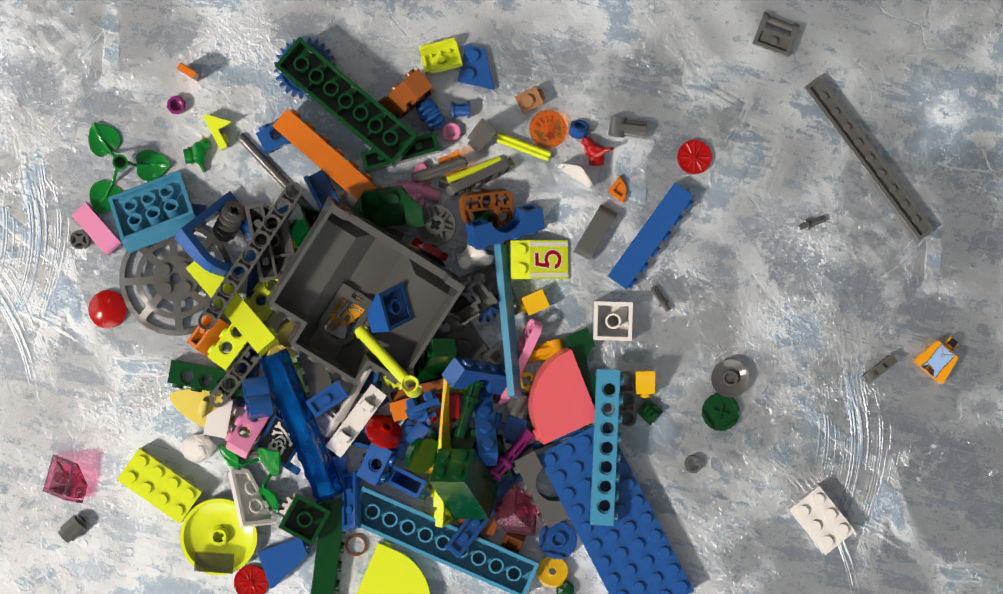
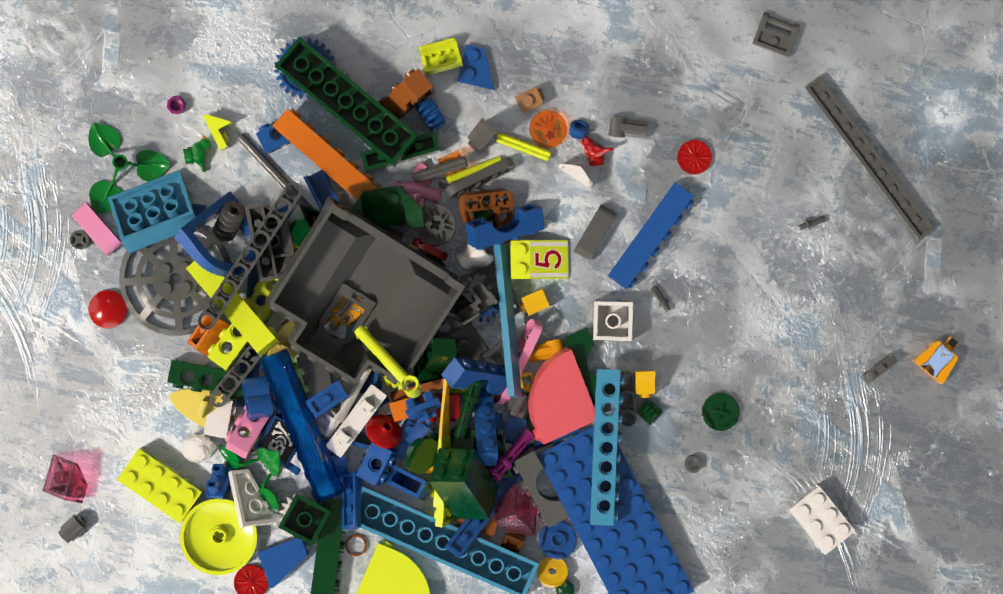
orange tile [177,62,201,82] -> none
clear smoke tile [194,551,234,574] -> none
blue slope [367,282,413,333] -> none
bright pink tile [442,122,461,142] -> none
blue bush [451,101,470,119] -> none
orange tile [608,176,627,203] -> none
dark grey dish [711,359,750,398] -> none
none -> blue hips [205,464,233,500]

